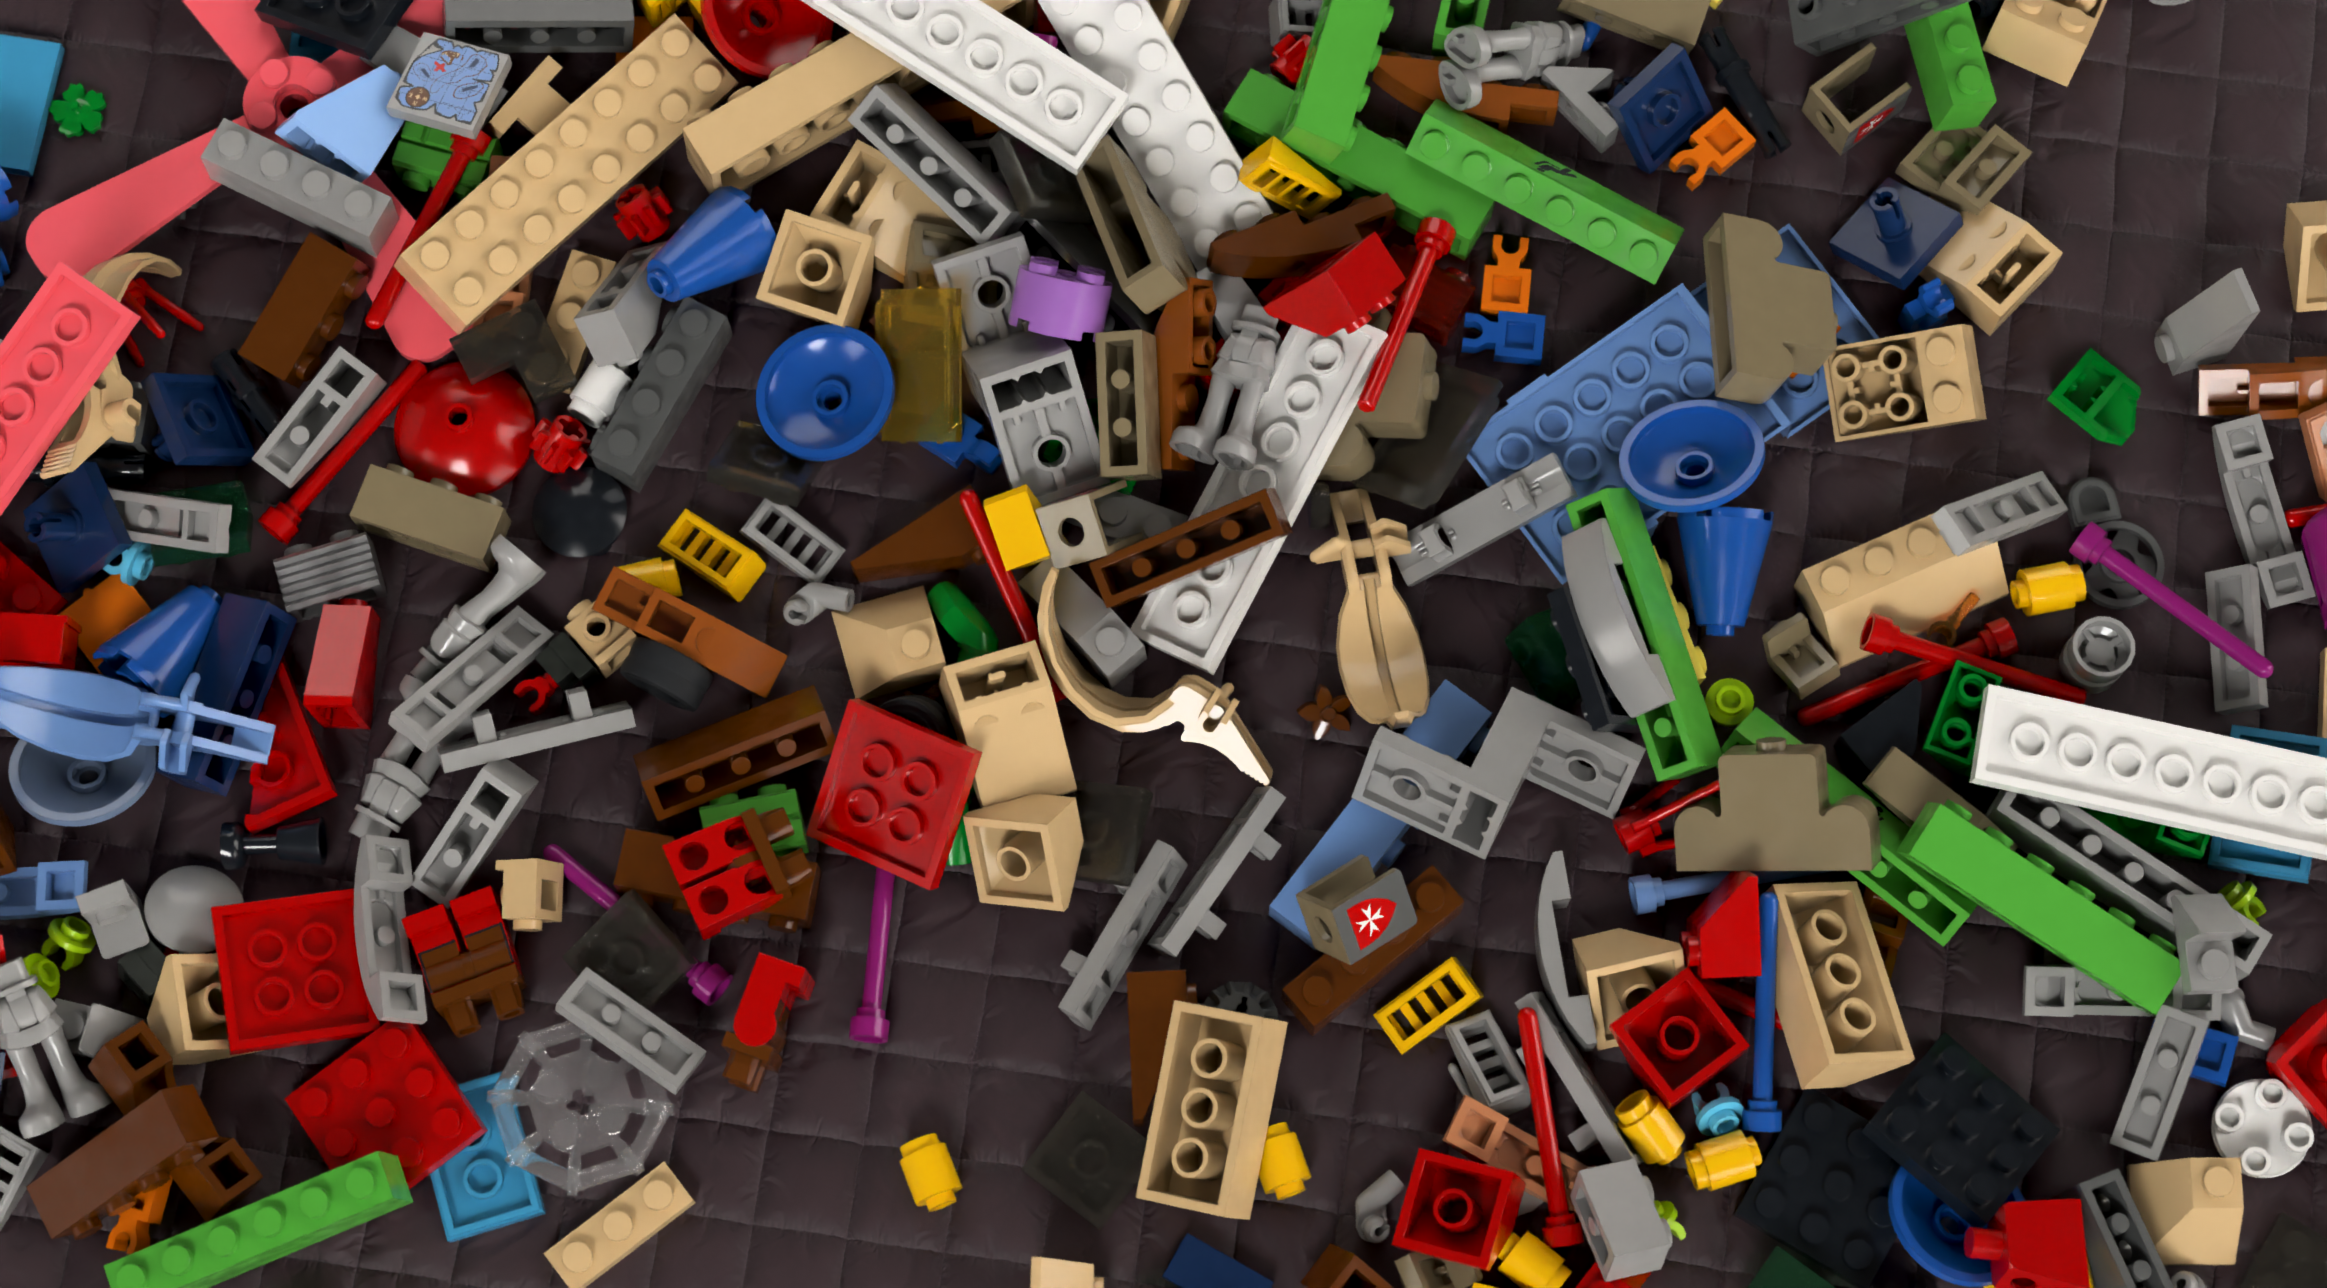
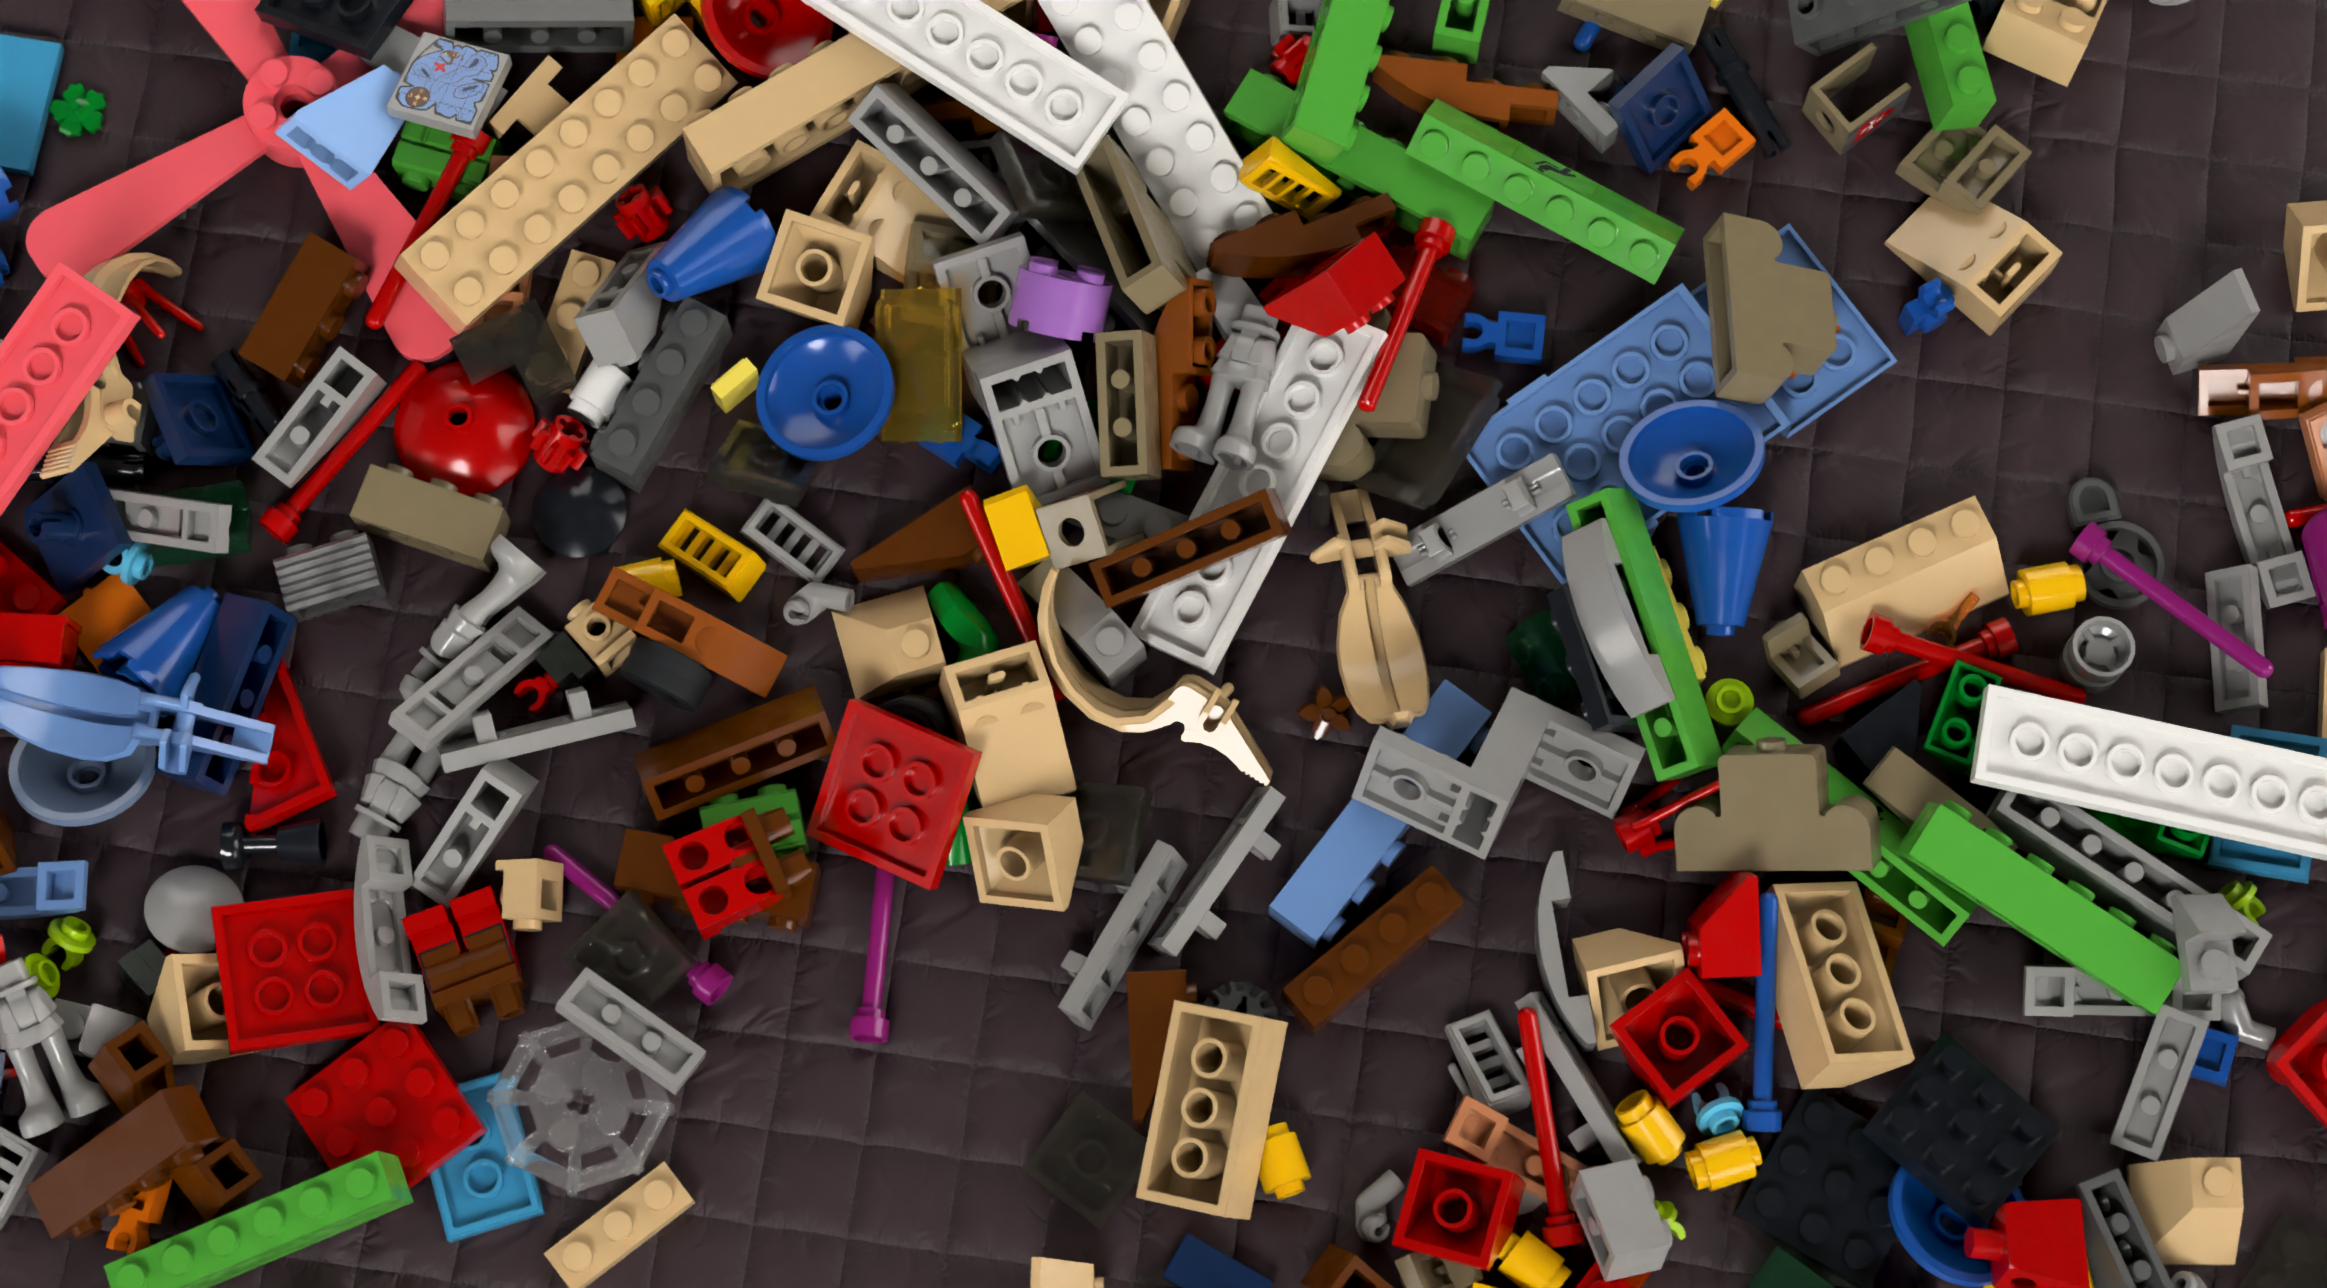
light grey slope [75,879,150,959] -> none
light grey brick [201,118,399,258] -> none
slope [303,598,381,730] -> none
red hips [721,952,816,1094] -> none
yellow brick [899,1133,963,1212] -> none
piece [1296,854,1417,965] -> none
yellow slope [1373,957,1484,1055] -> none
light grey piece [1438,21,1585,110] -> none
orange plate [1480,234,1532,317] -> none
medium blue piece [1628,871,1832,915] -> none
tan slope [1823,324,1987,442] -> none
dark blue tile [1829,177,1964,290] -> none
light grey hinge [1930,471,2069,556] -> none
green slope [2046,348,2141,446] -> none
white dish [2211,1079,2314,1178] -> none
none -> light yellow tile [710,357,760,414]

